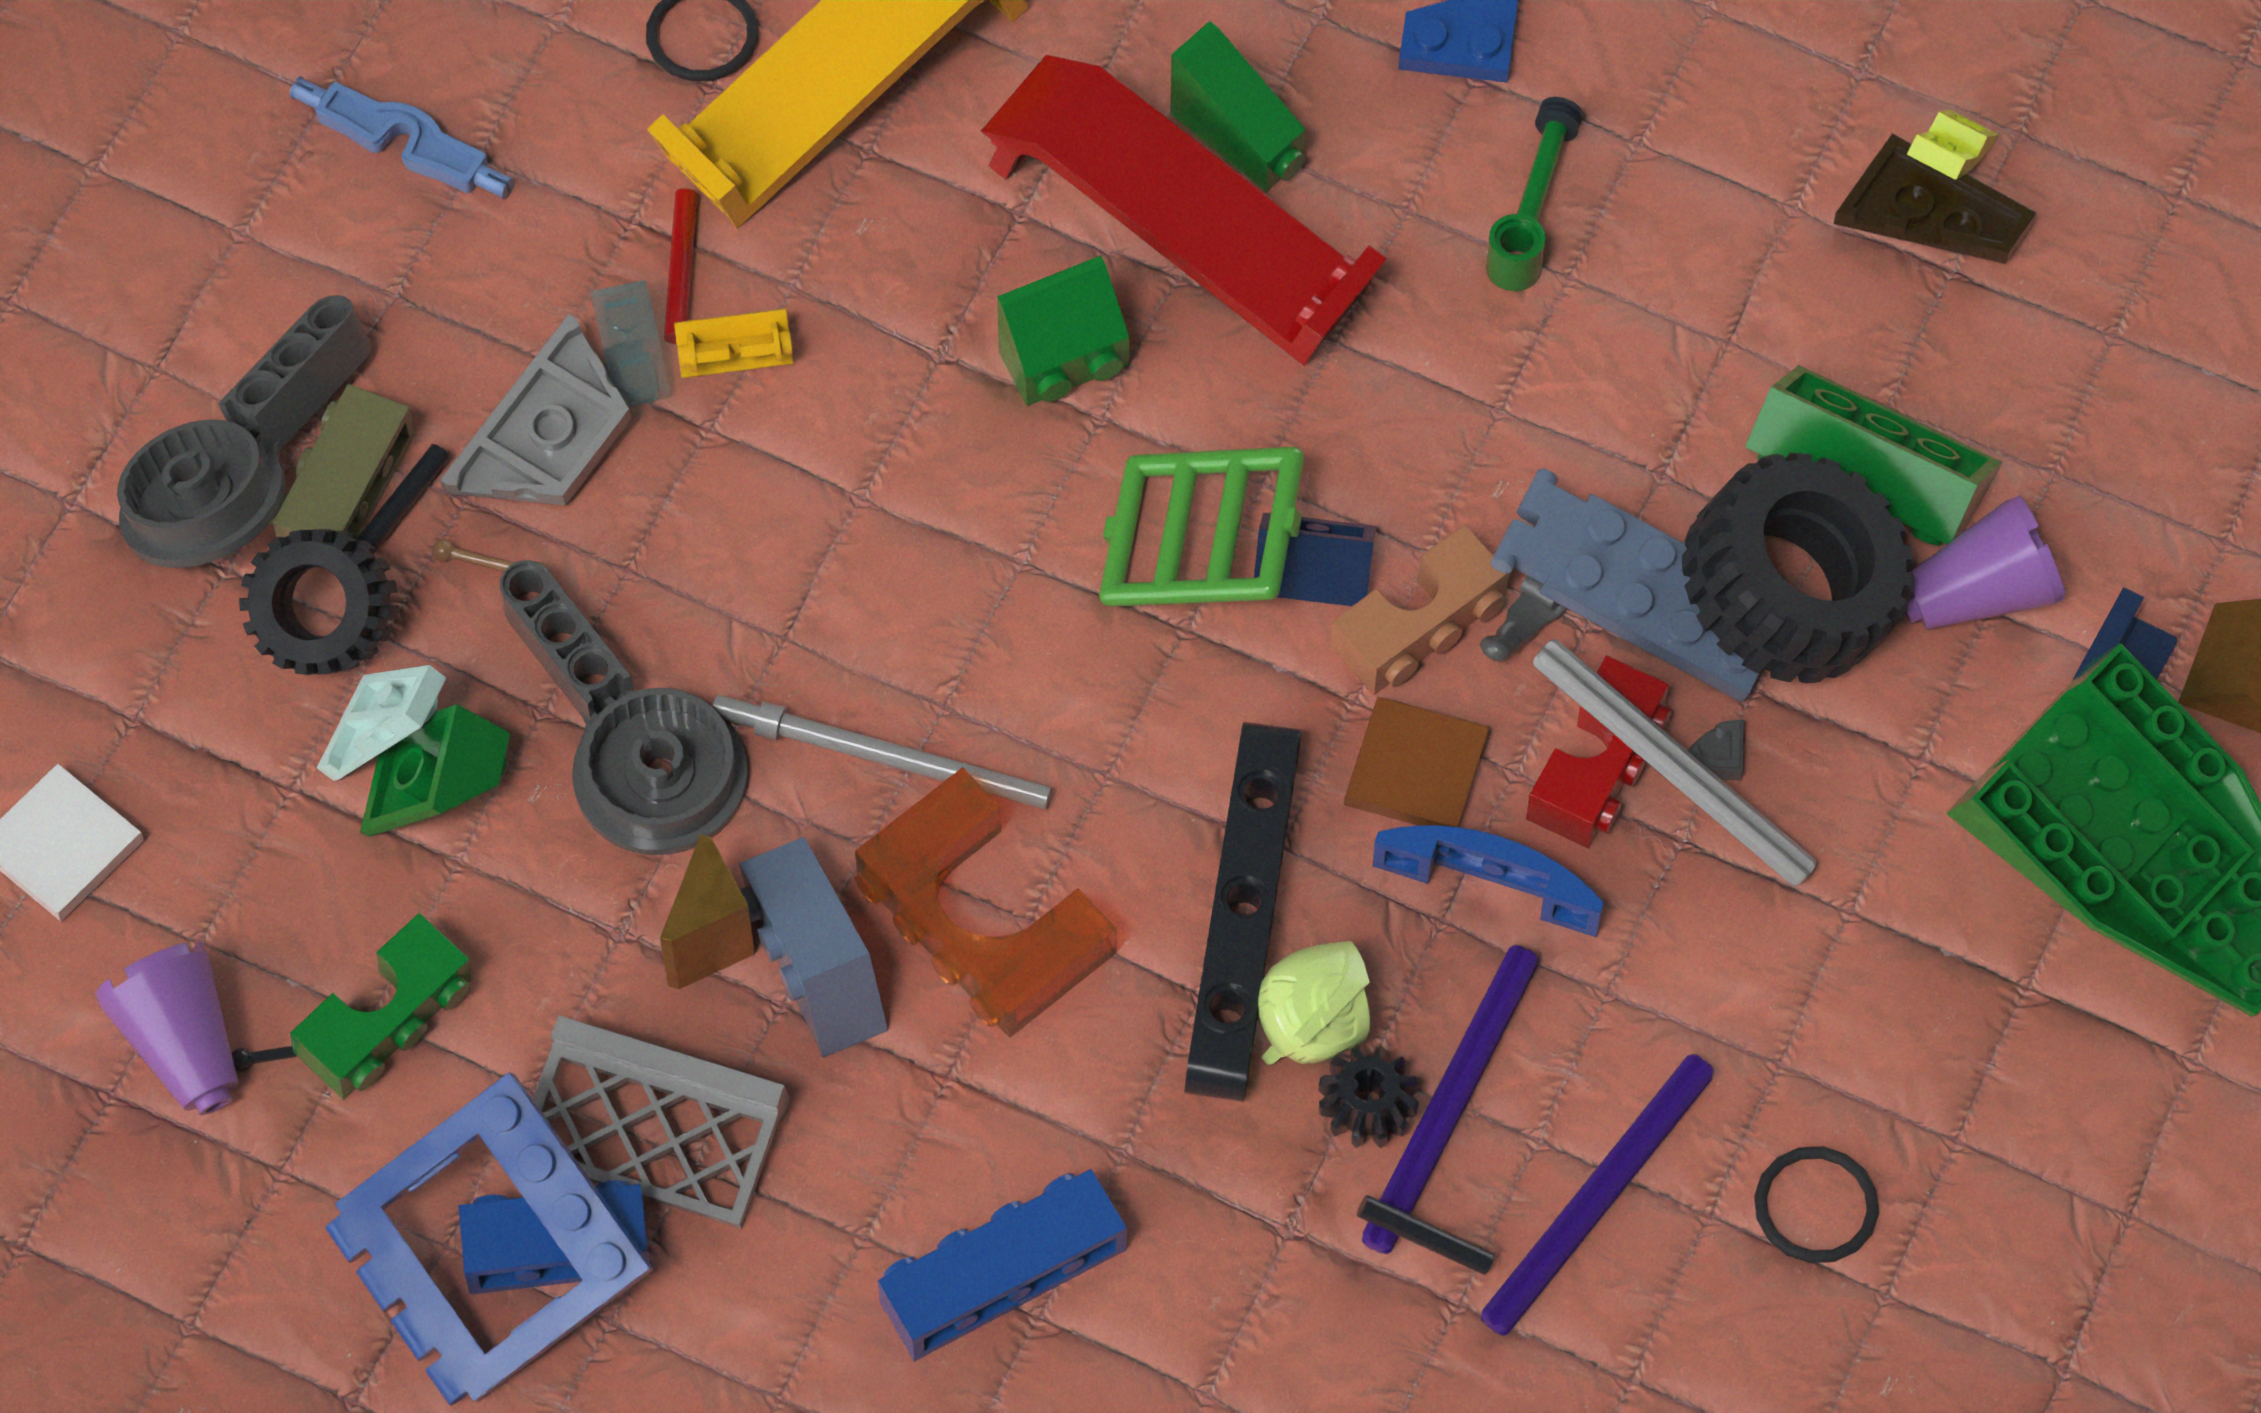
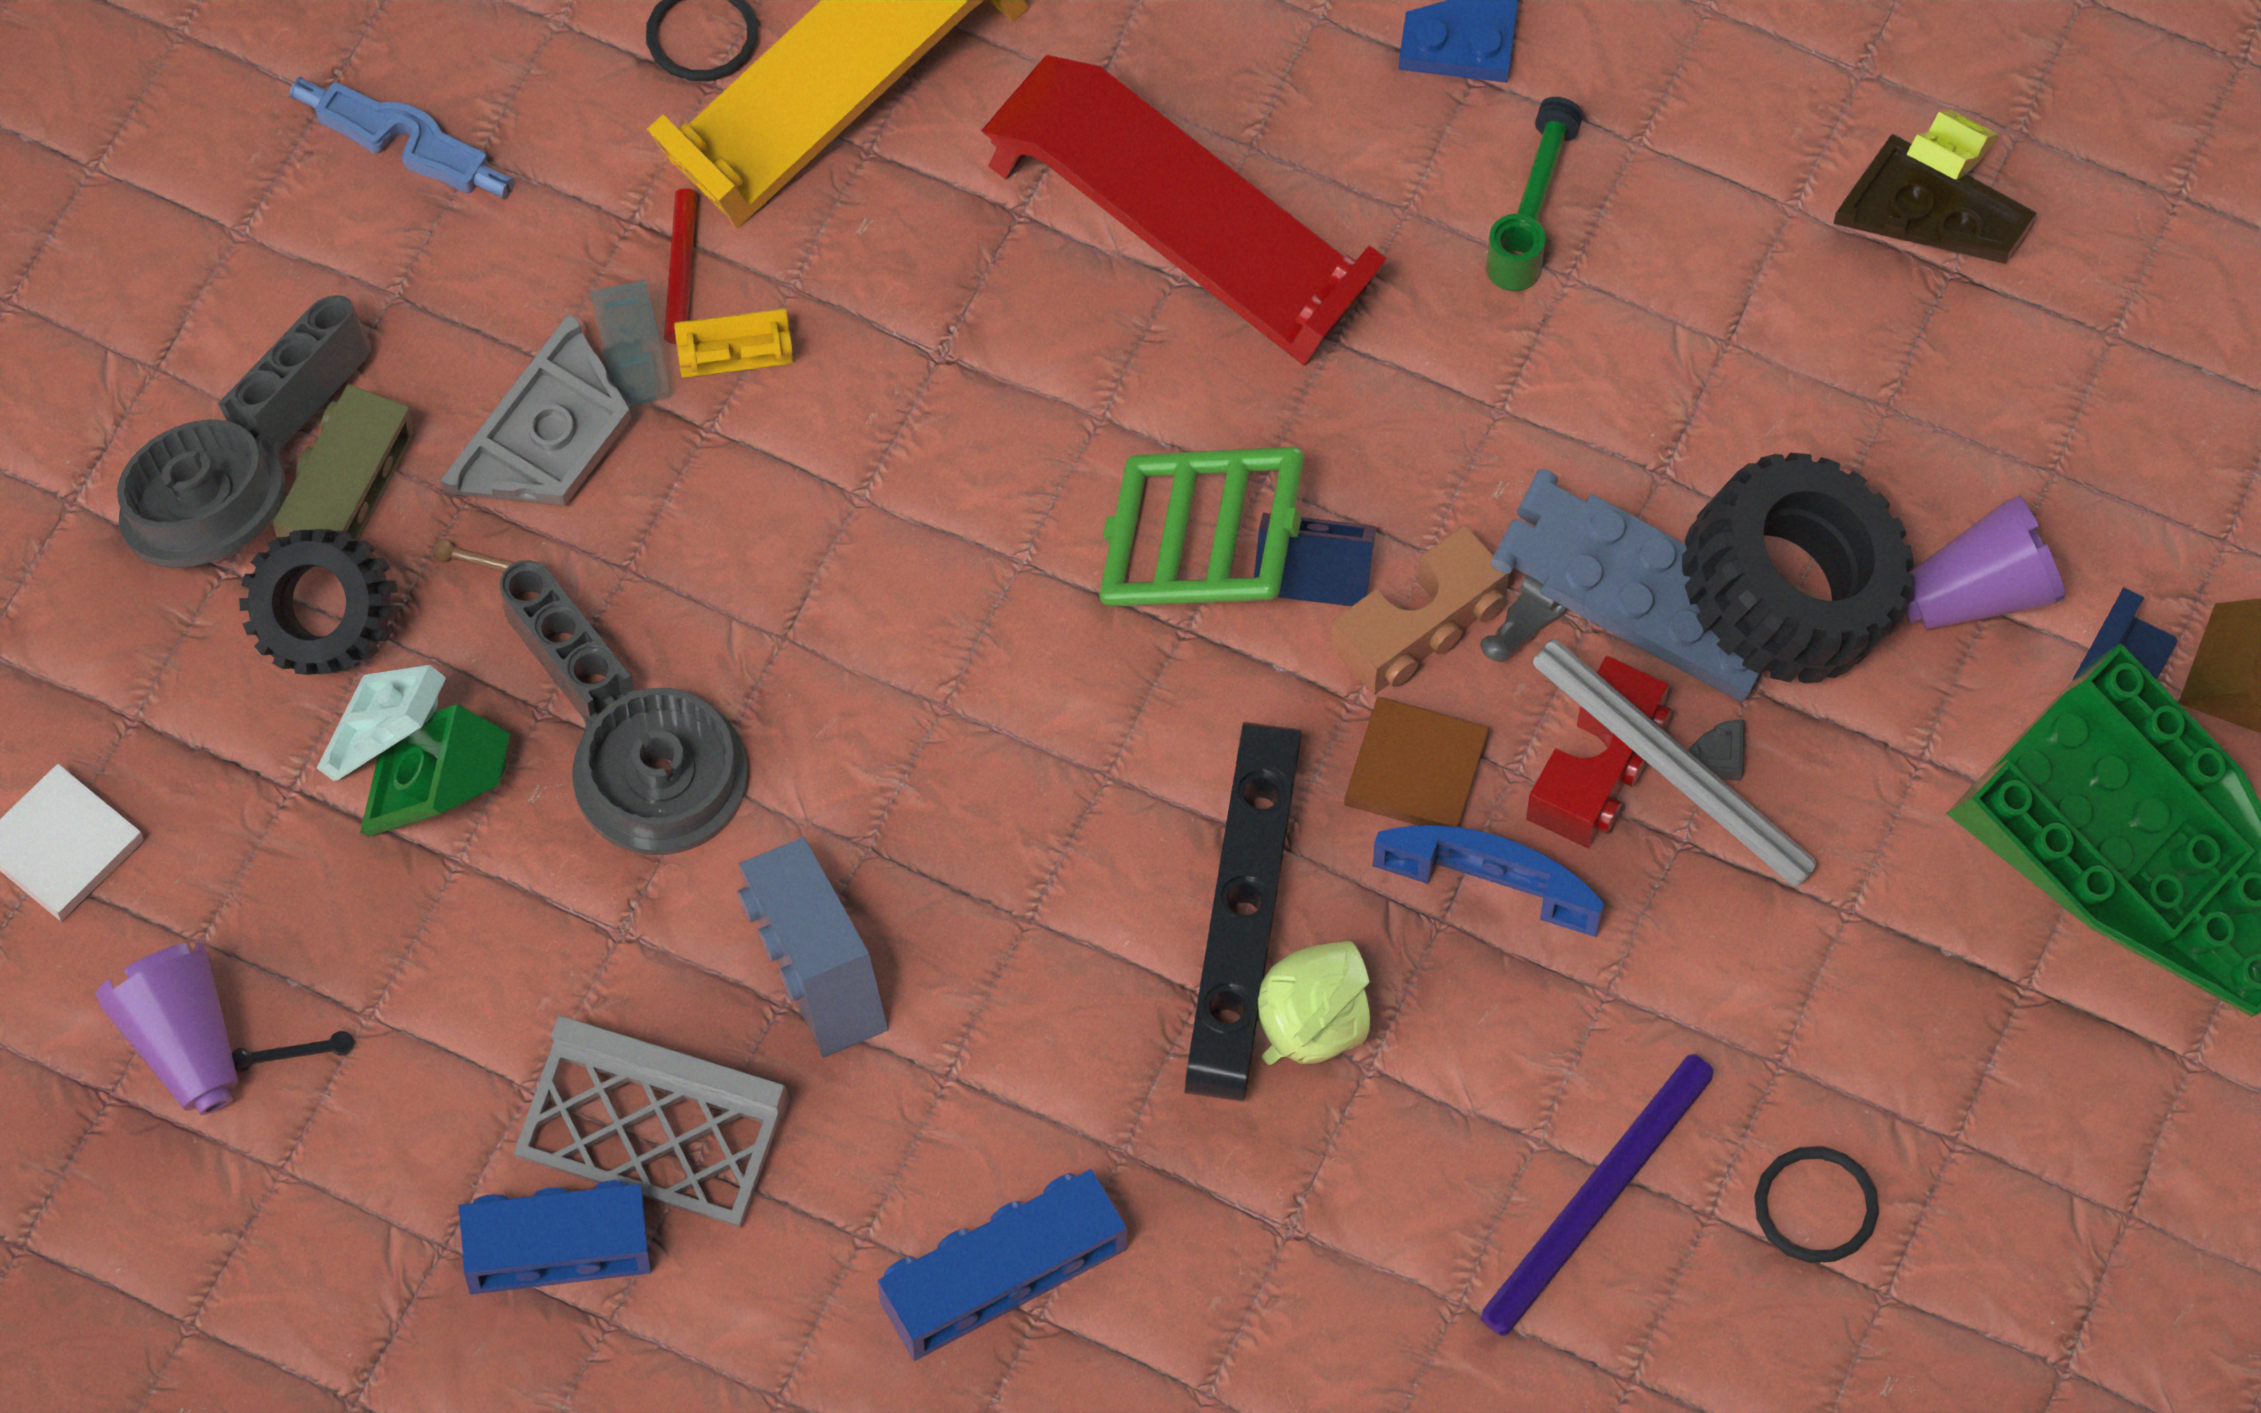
green arch [290,913,472,1100] -> none
hinge [325,1072,654,1406] -> none
black piece [356,444,450,554] -> none
pearl gold slope [660,834,755,989] -> none
light grey bar [713,694,1052,810] -> none
clear orange arch [854,767,1117,1038] -> none
green slope [997,255,1129,406] -> none
green slope [1170,21,1306,192] -> none
black gear [1318,1044,1419,1148] -> none
black piece [1357,1195,1494,1275] -> none
dark purple axle [1362,945,1538,1254] -> none
green slope [1745,365,2002,546] -> none

